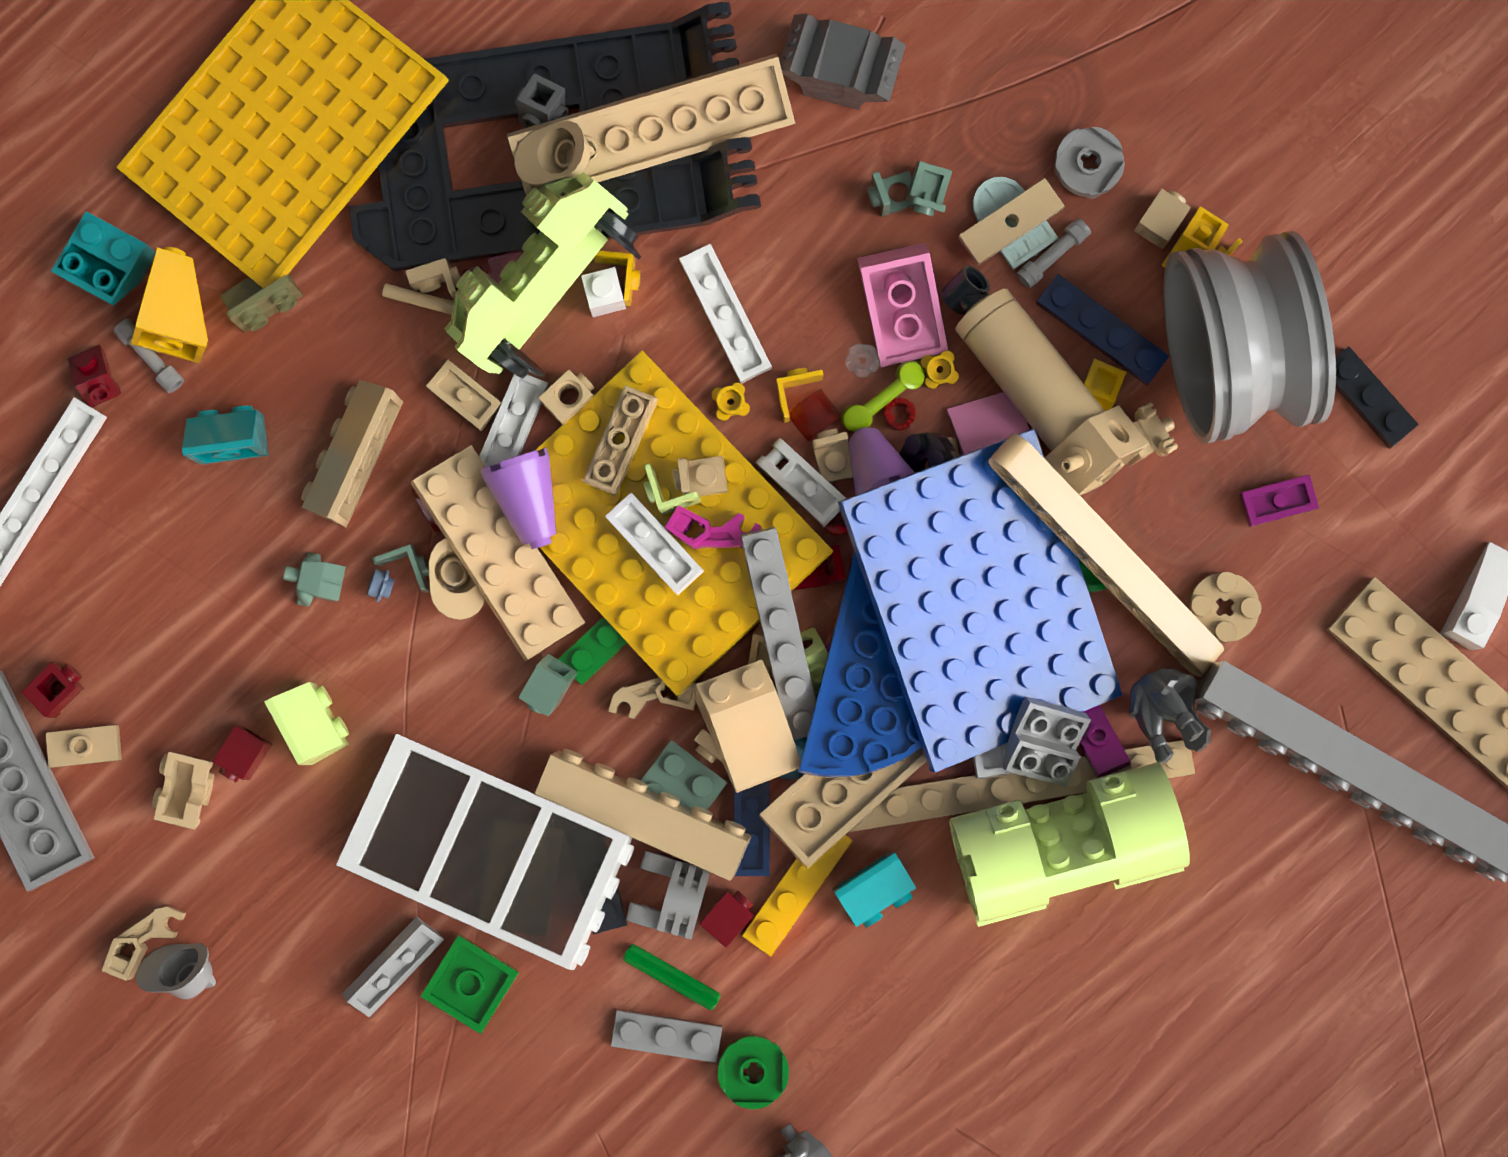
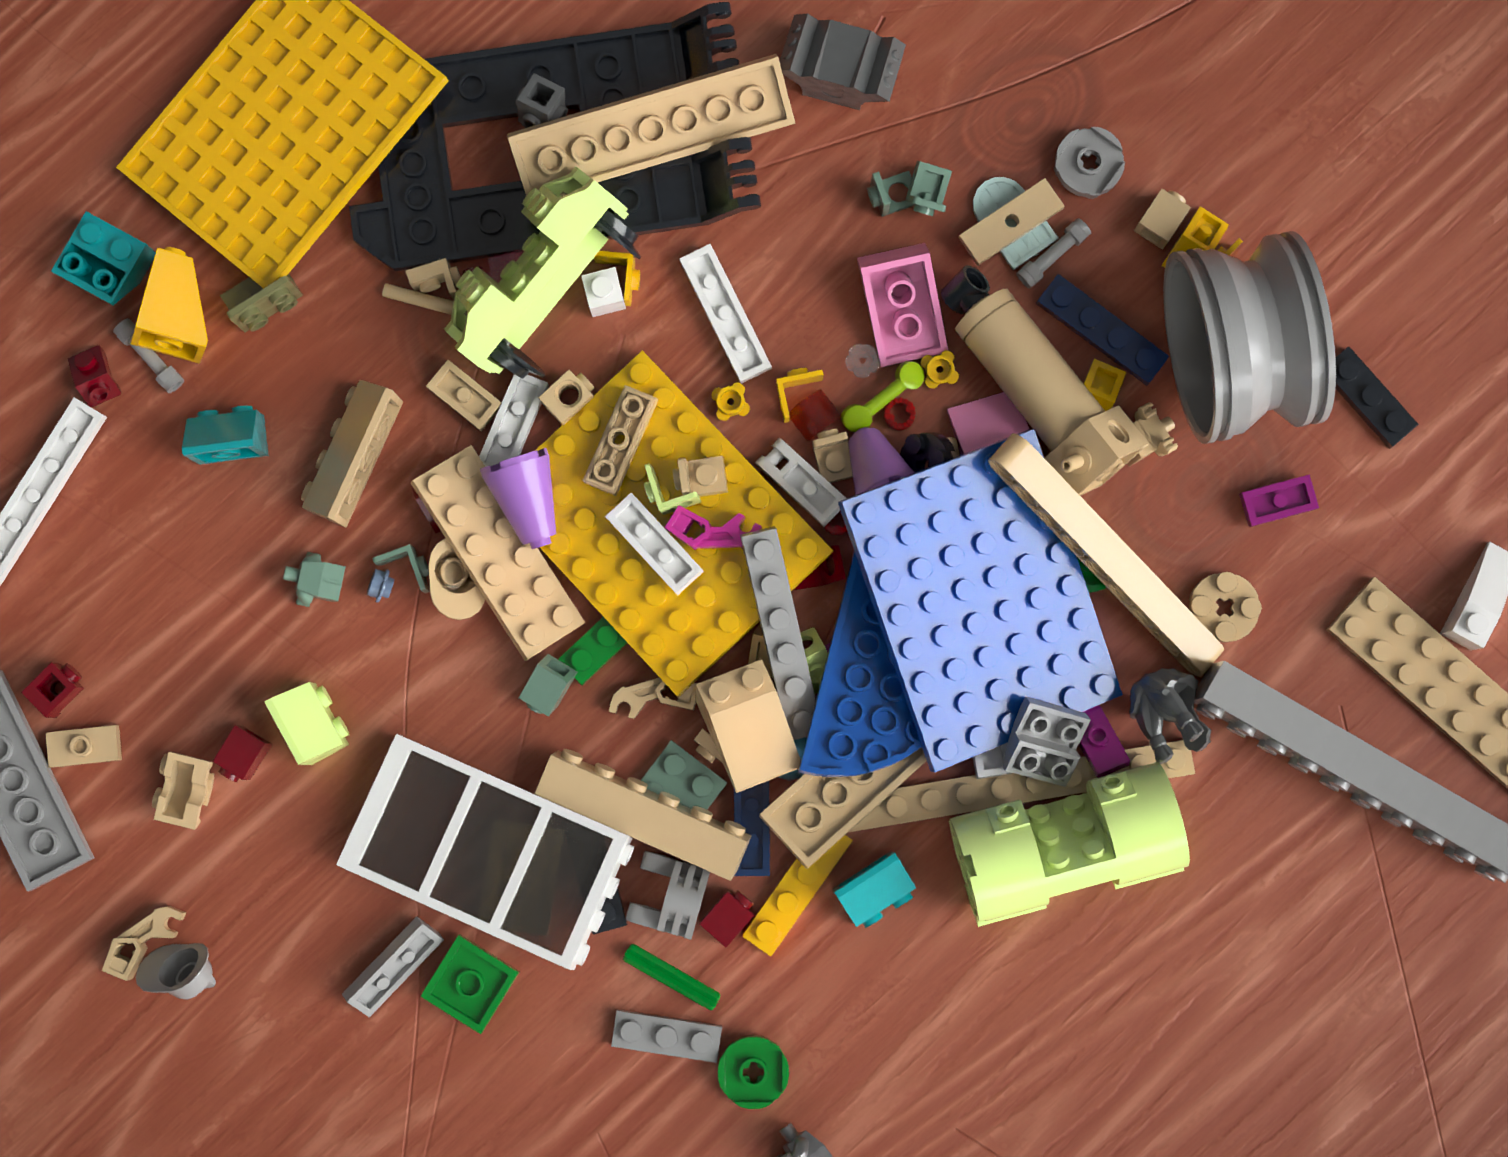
tan piece [514,120,595,185] -> none

